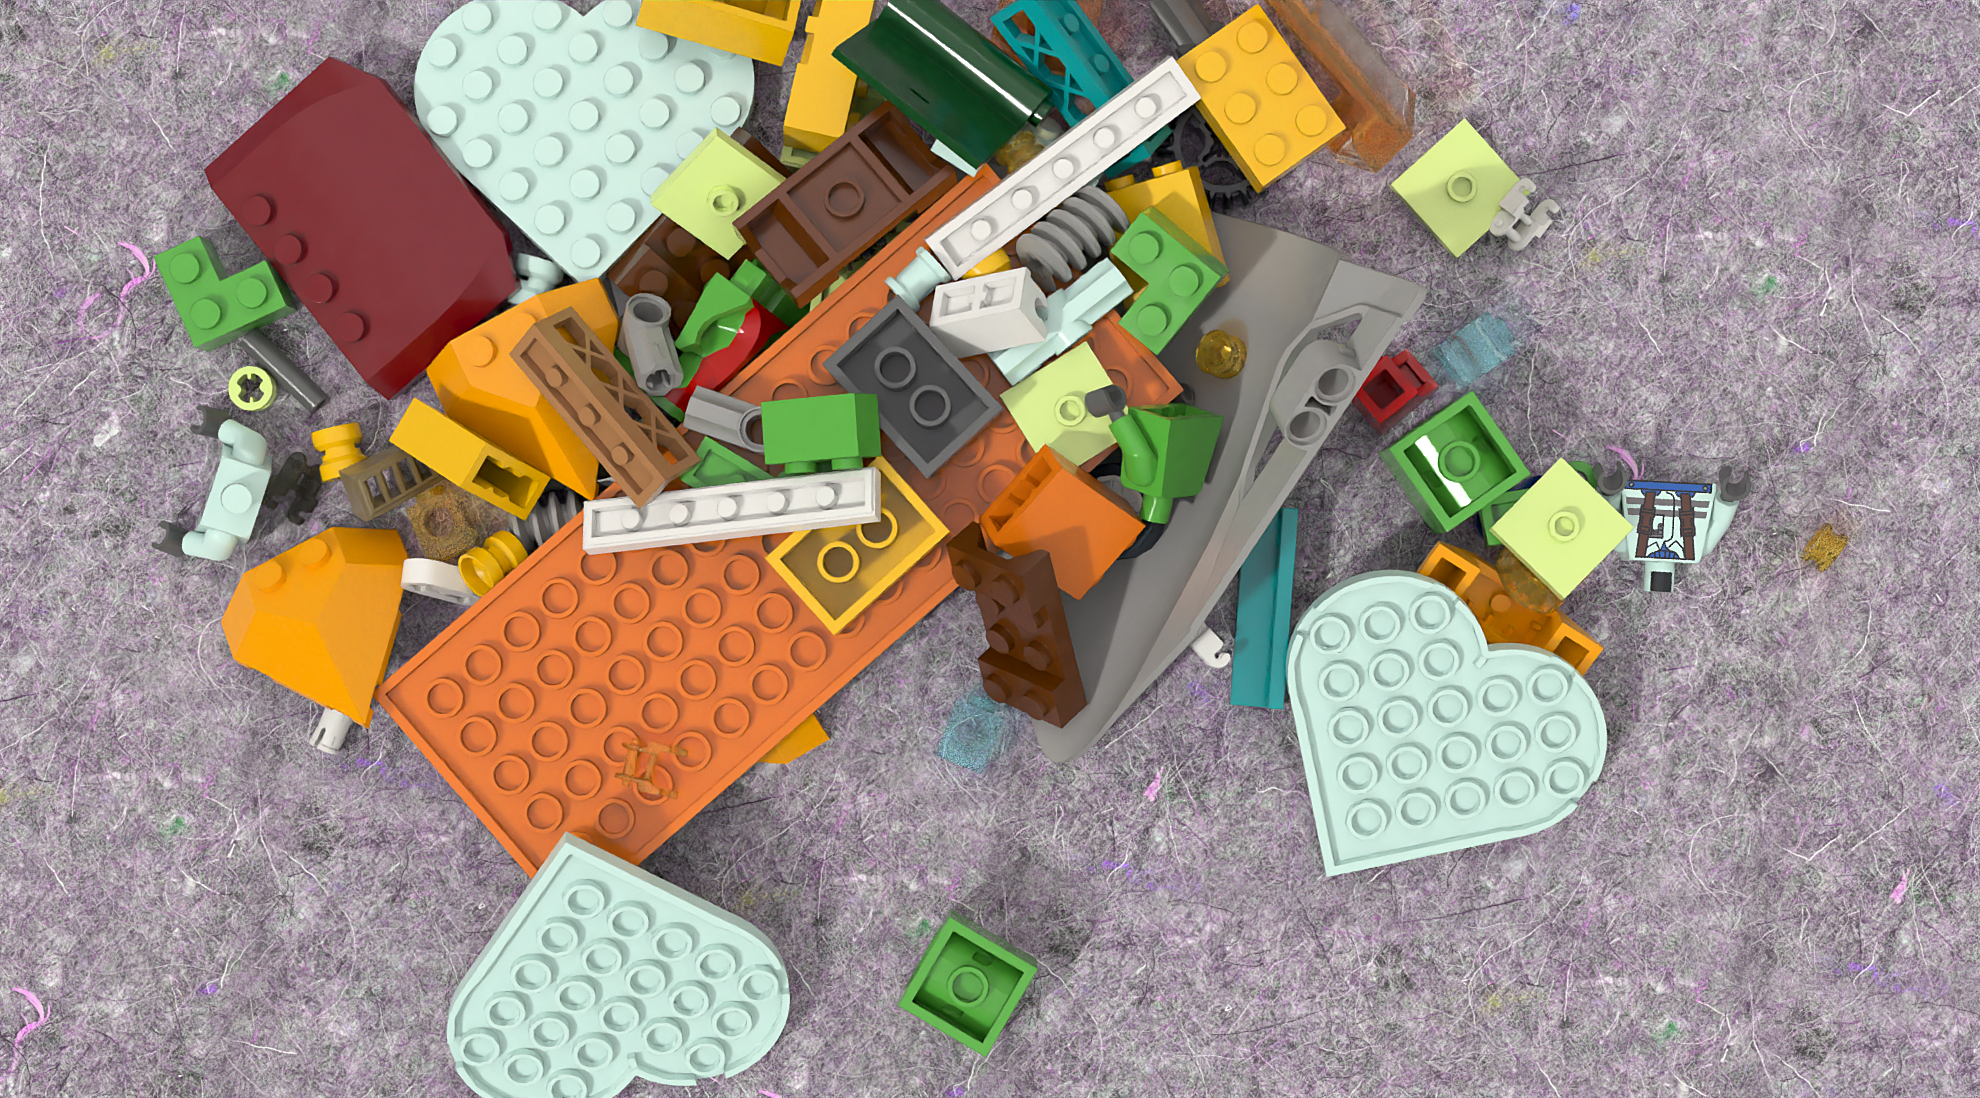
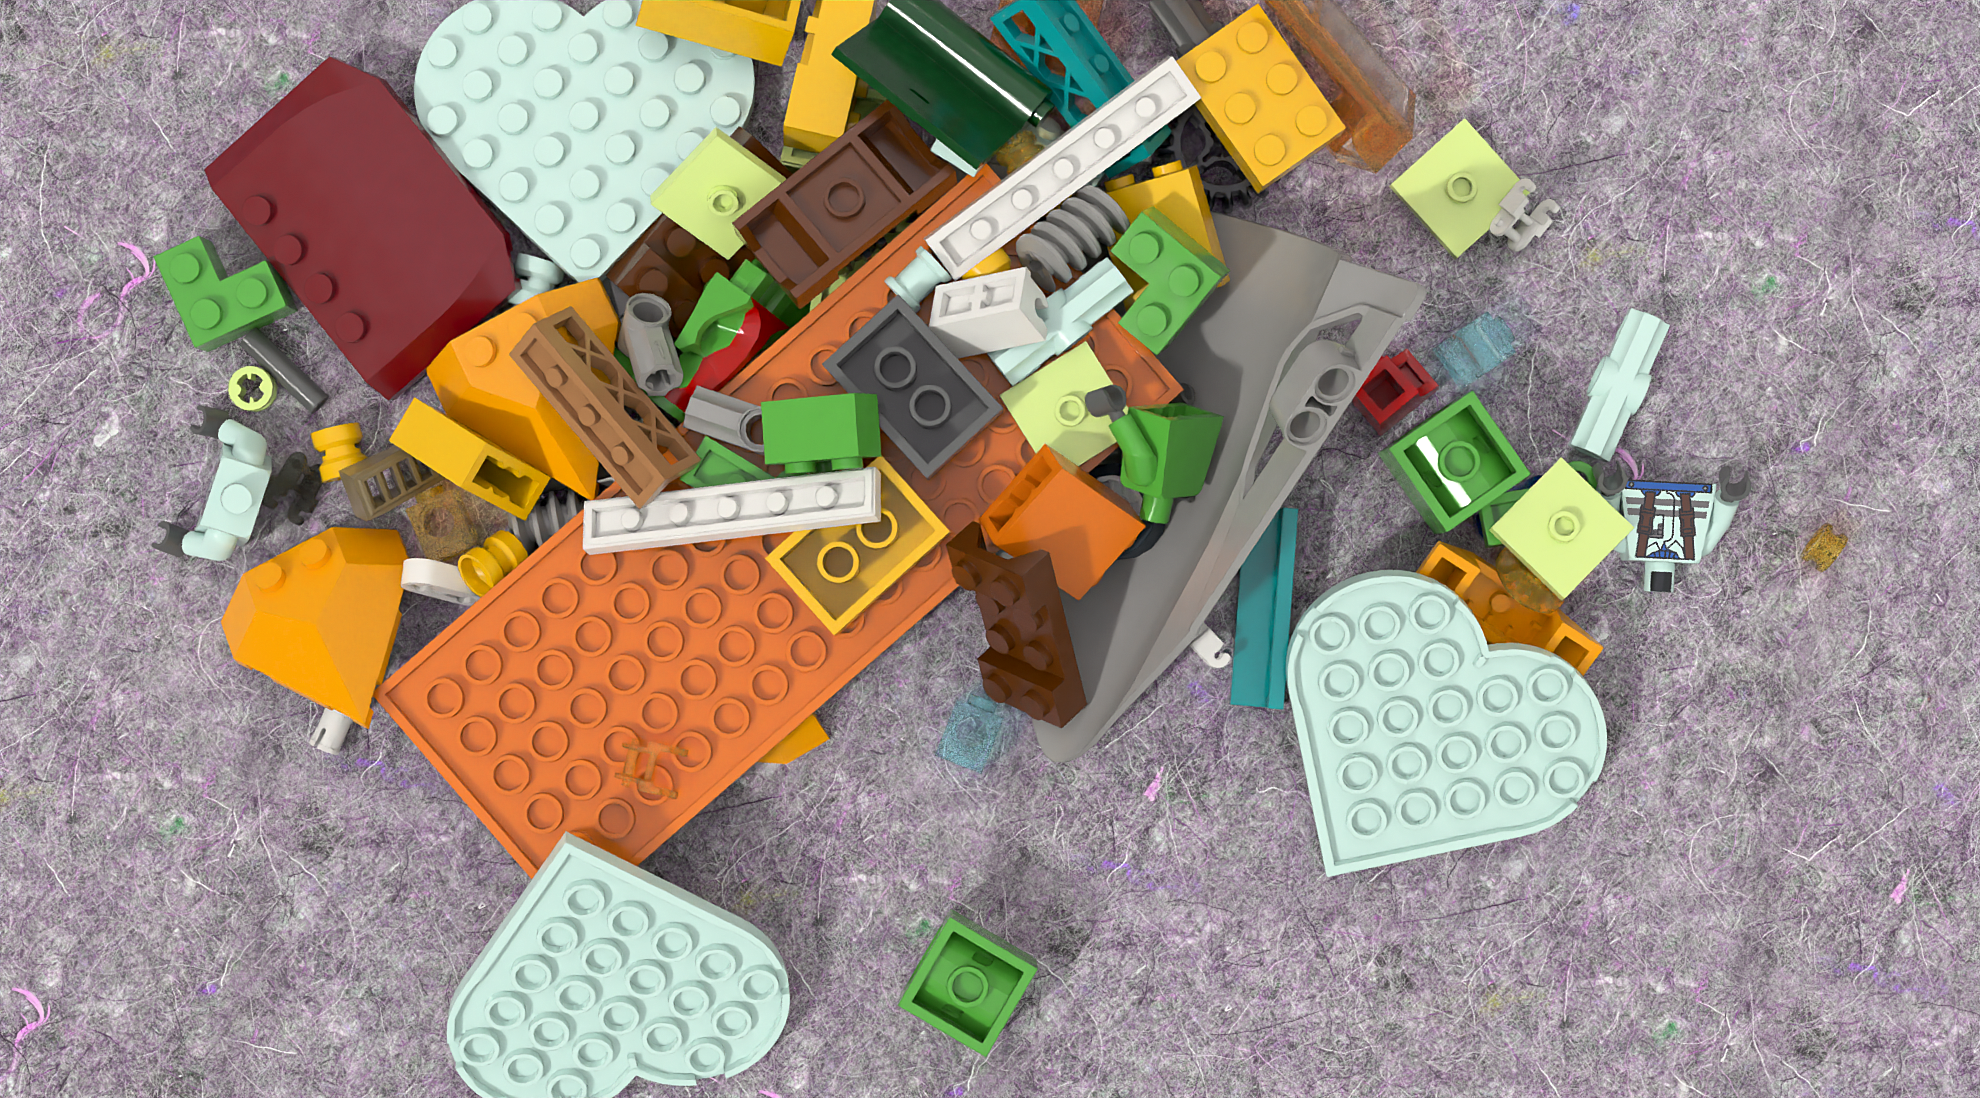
clear yellow bush [1196,330,1247,380] -> none
none -> light aqua piece [1568,308,1670,463]

